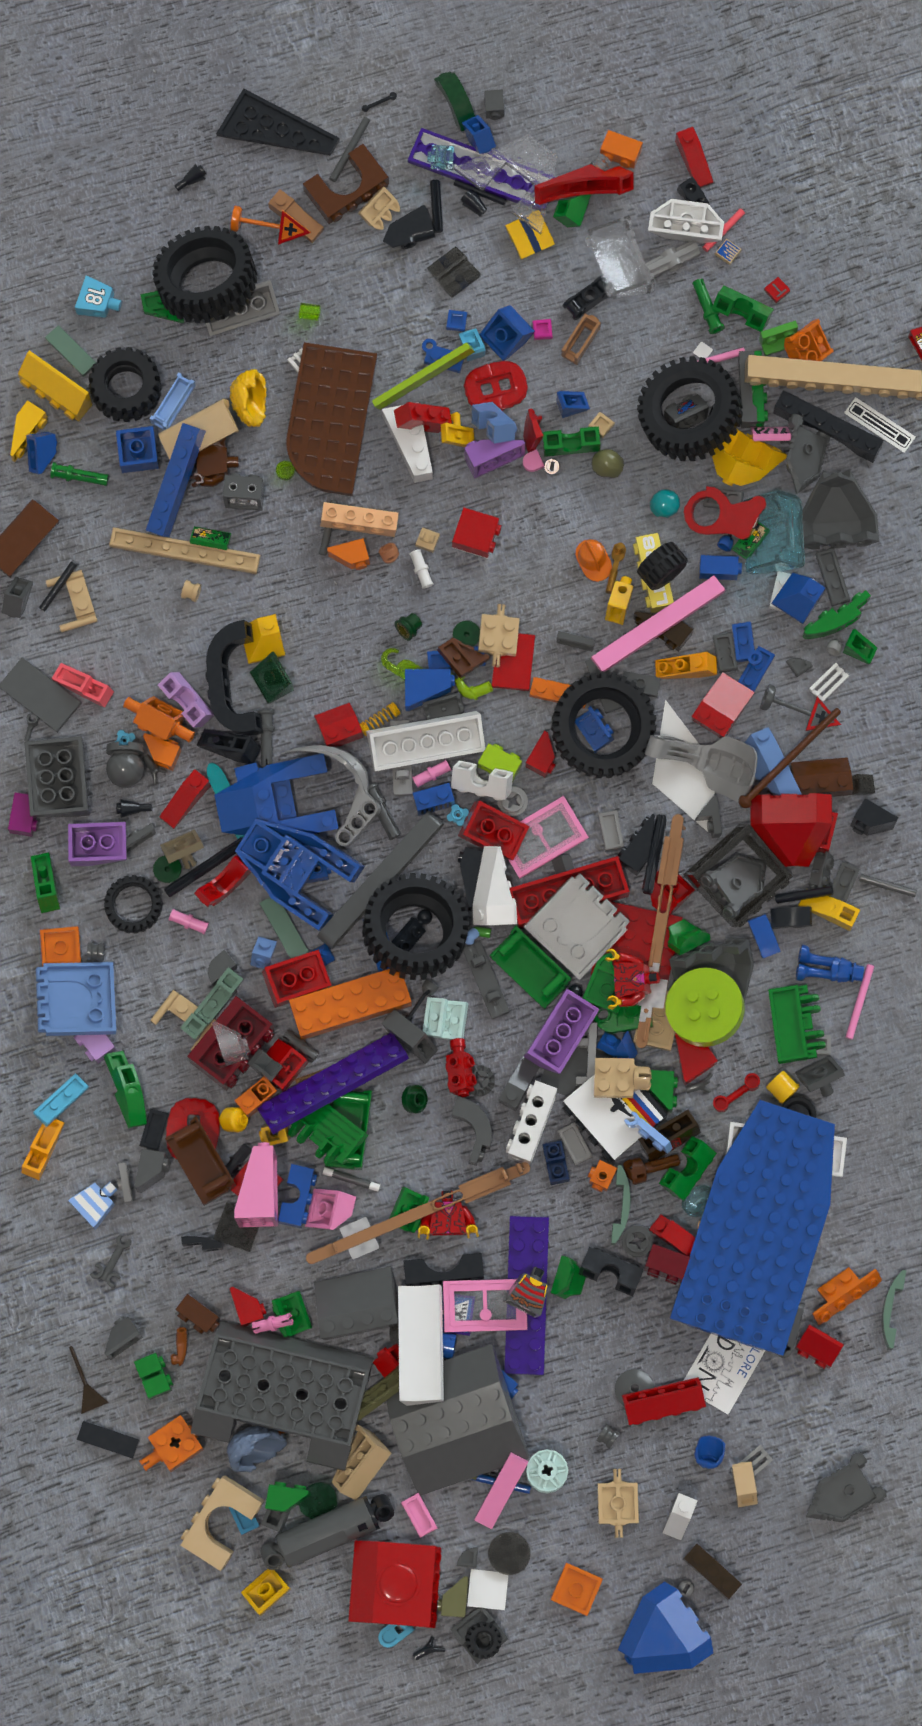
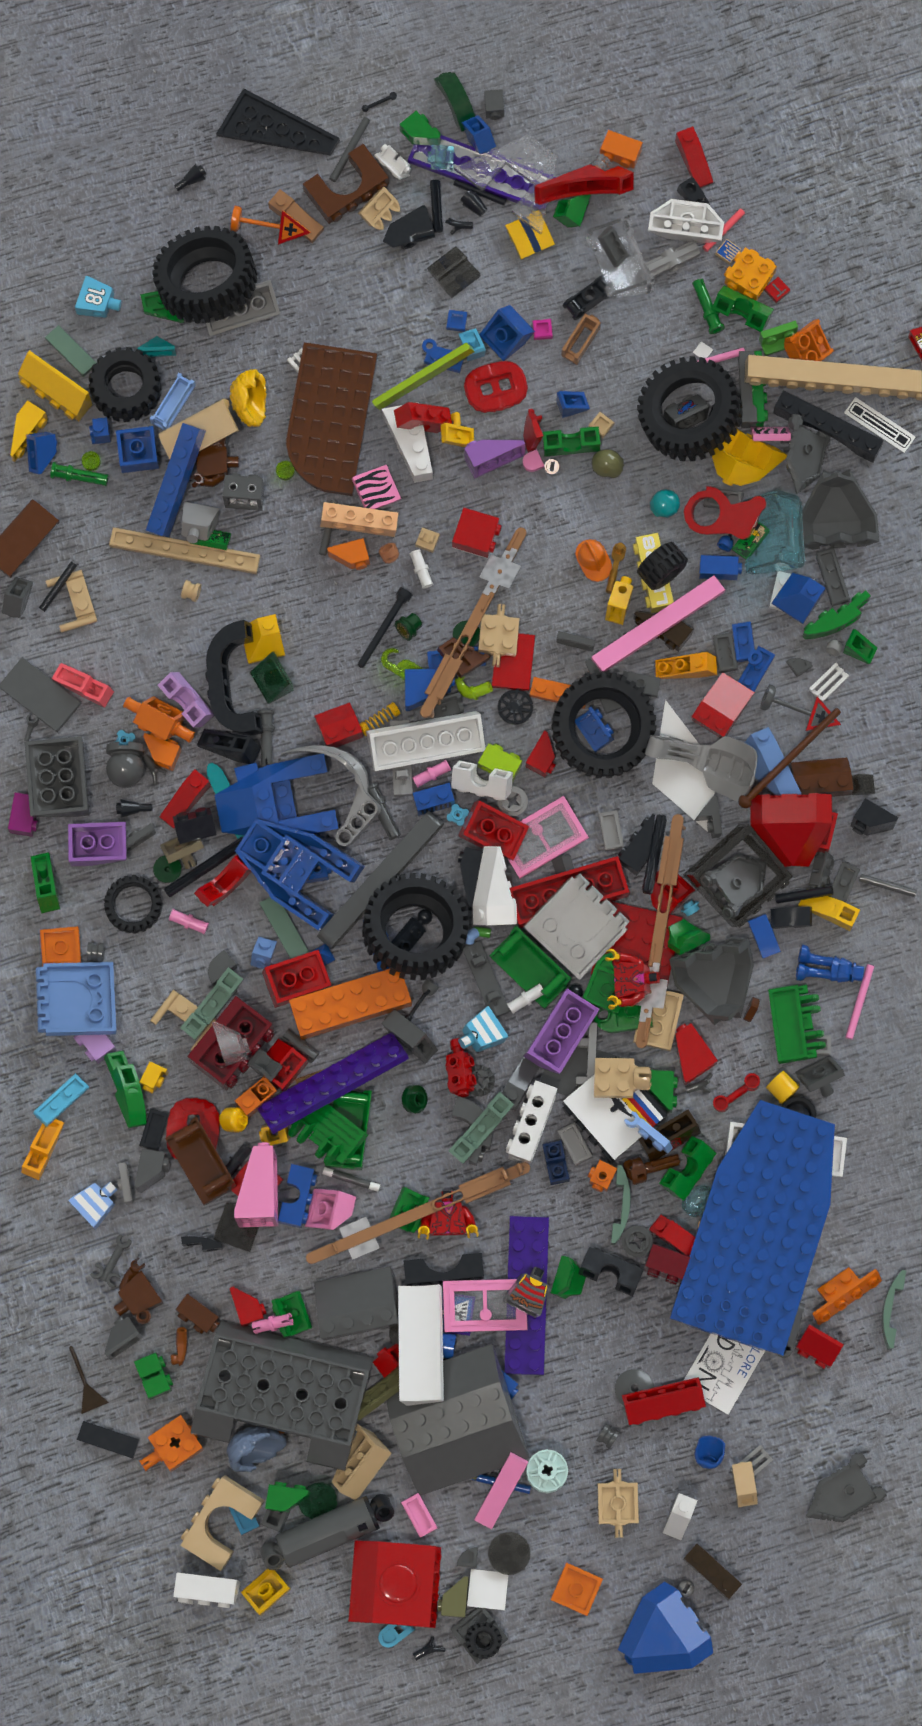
clear neon green piece [299,303,321,321] -> none
light aqua slope [423,997,468,1040] -> none
medium blue arch [472,402,517,444] -> none
blue slope [596,1031,638,1059] -> none
lime brick [665,968,745,1047] -> none
none -> clear neon green tile [81,451,101,471]
none -> blue brick [89,417,111,444]
none -> reddish brown torso [114,1258,163,1324]
none -> teal slope [137,336,176,357]
none -> yellow brick [140,1061,169,1094]
none -> black slope [173,807,217,844]
none -> white slope [173,1573,241,1608]
none -> light grey torso [181,502,219,543]
none -> bright pink tile [352,465,401,509]
none -> black piece [358,587,413,668]
none -> white hinge [374,144,412,180]
none -> green slope [400,111,441,146]
none -> medium nougat piece [420,528,527,718]
none -> black bar [445,218,473,235]
none -> sand green slope [449,1092,514,1164]
none -> medium azure torso [458,1006,508,1052]
none -> black wheel [498,689,533,725]
none -> white pin [507,983,543,1014]
none -> dark grey plate [598,226,629,267]
none -> medium azure plate [681,900,700,917]
none -> light orange brick [724,247,777,301]
none -> reddish brown tile [743,997,760,1022]

